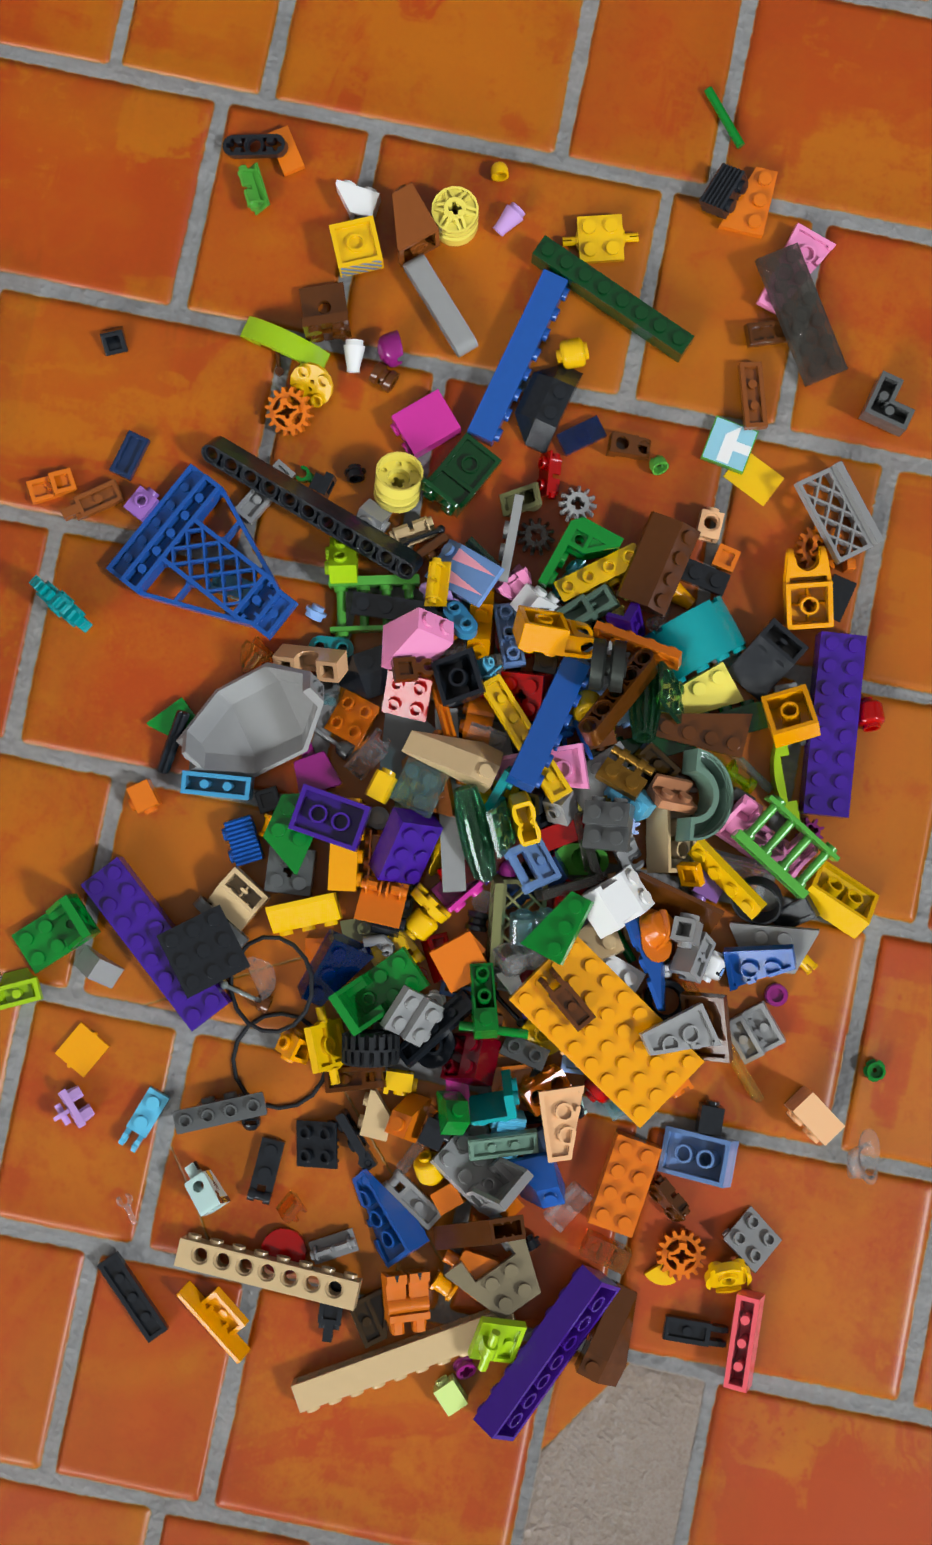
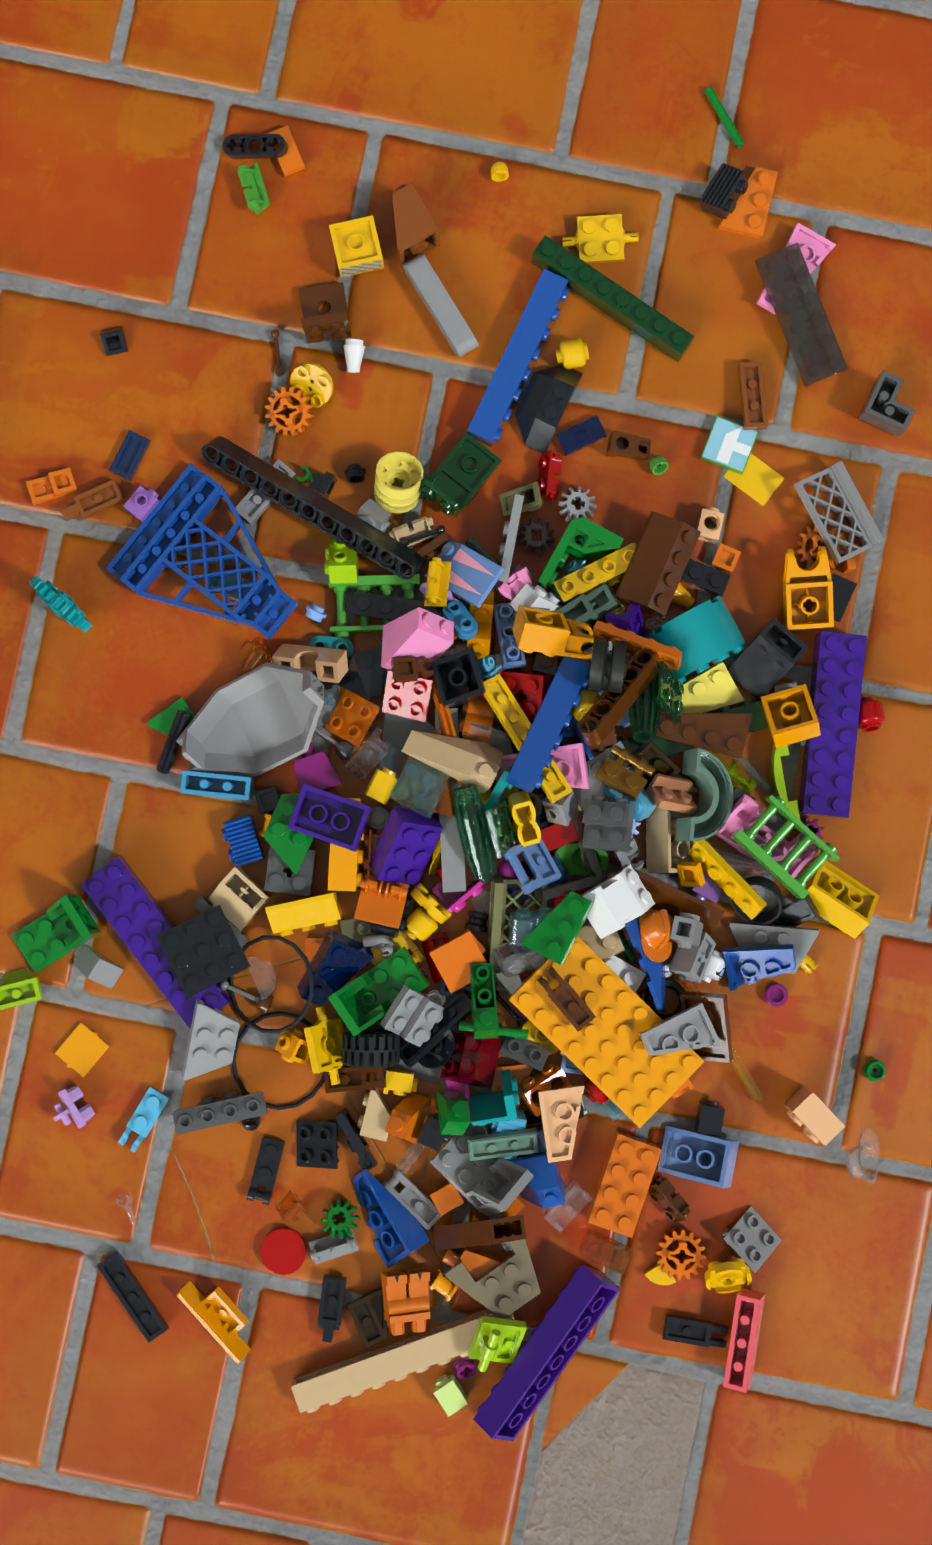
orange brick [126,779,162,816] -> none
tan brick [174,1232,363,1311] -> none
light aqua torso [184,1161,231,1217] -> none
lime slope [240,316,330,368] -> none
white slope [336,179,381,221] -> none
reddish brown wheel [369,362,400,393] -> none
magenta hair [377,330,403,368] -> none
dark pink brick [390,389,461,458] -> none
yellow head [413,1150,444,1186] -> none
light yellow wheel [431,186,479,246] -> none
lavender cone [493,202,525,237] -> none
black plate [526,1234,541,1252] -> none
reddish brown wedge [575,1282,637,1387] -> none
light grey slope [729,1000,786,1065] -> none
reddish brown plate [743,319,791,348] -> none
none -> light grey wing [182,999,240,1080]
none -> green gear [321,1199,361,1239]

